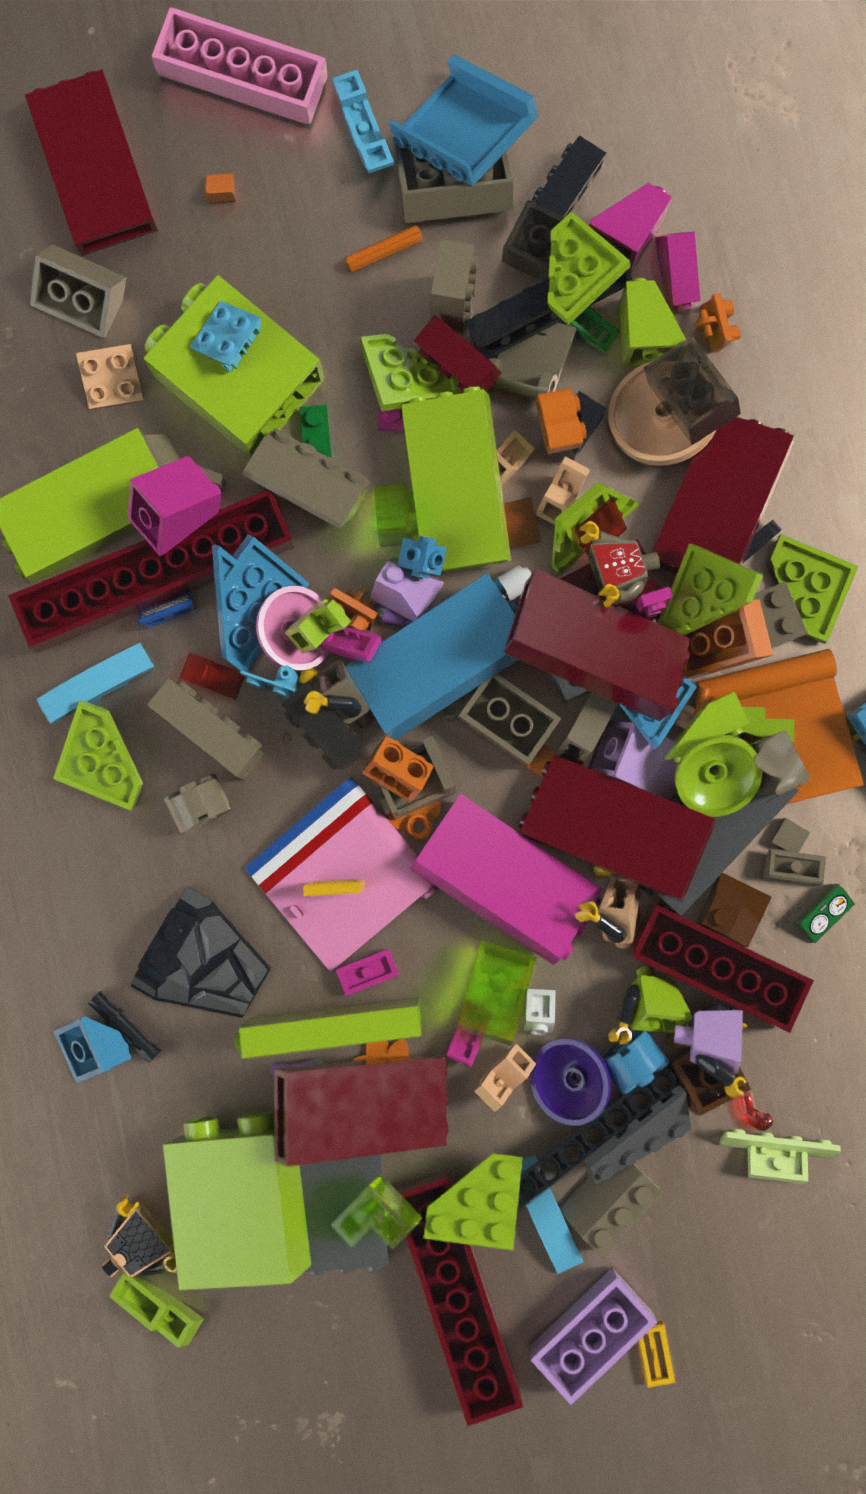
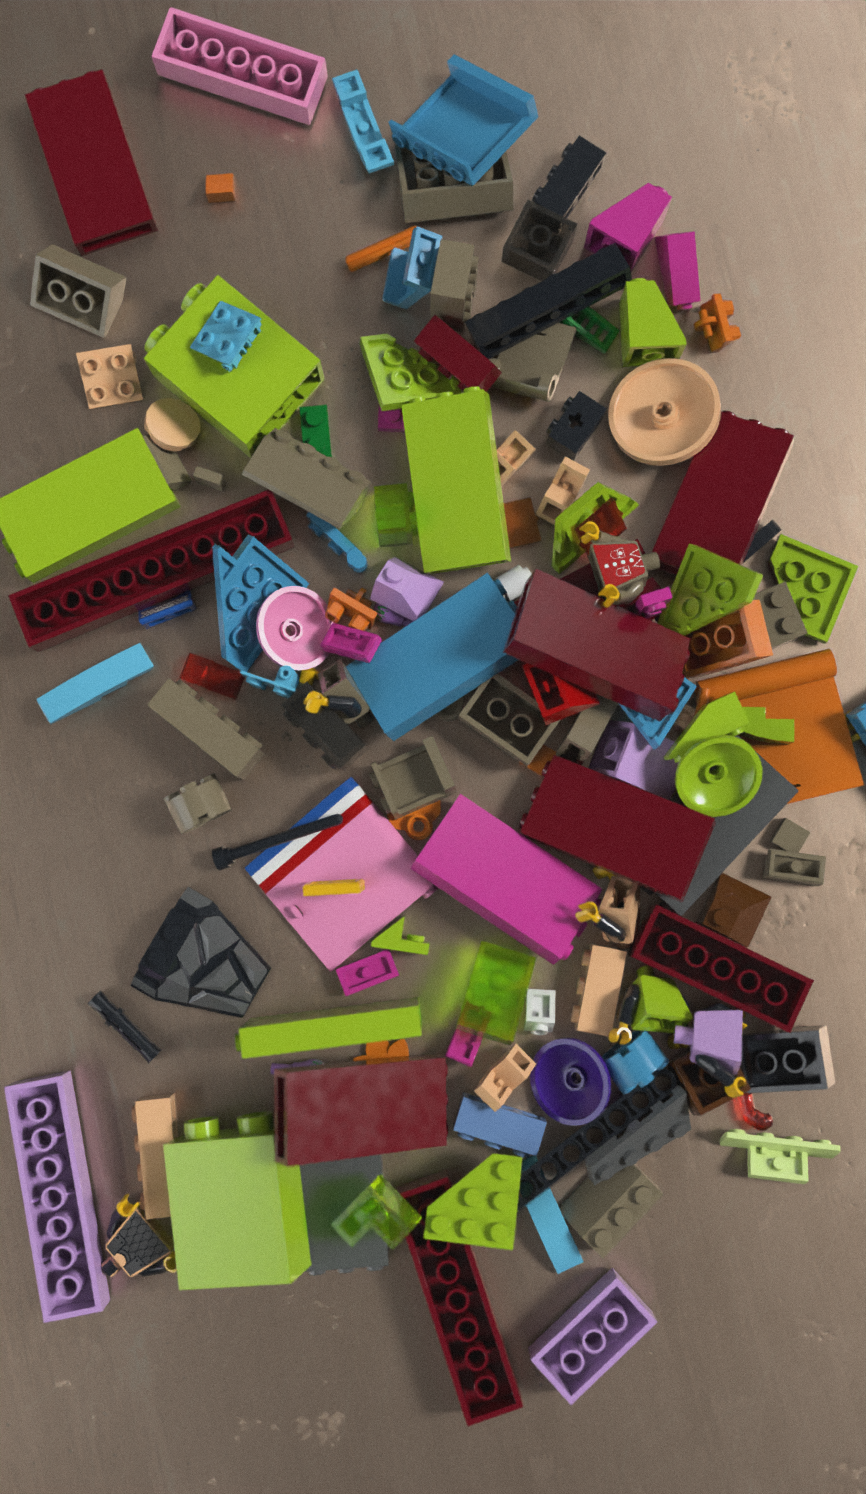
lime plate [53,700,143,811] -> none
dark azure slope [53,1017,131,1083] -> none
lime slope [109,1271,204,1348] -> none
dark pink slope [127,456,221,556] -> none
lime brick [285,598,351,654] -> none
orange brick [362,736,434,803] -> none
dark azure brick [397,536,447,579] -> none
orange brick [536,388,587,454] -> none
lime plate [548,211,631,325] -> none
yellow tile [637,1321,675,1388] -> none
clear smoke brick [643,336,741,445] -> none
dark tan piece [749,730,811,803] -> none
slope [794,883,855,943] -> none
none -> lavender brick [4,1070,110,1323]
none -> light nougat brick [132,1093,179,1220]
none -> light nougat tile [144,398,200,452]
none -> black piece [212,814,343,871]
none -> dark azure hinge [306,512,368,573]
none -> lime slope [371,915,430,955]
none -> dark azure panel [382,226,443,310]
none -> medium blue brick [453,1092,547,1158]
none -> red slope [522,663,600,725]
none -> light nougat brick [571,943,627,1037]
none -> black slope [740,1025,835,1093]

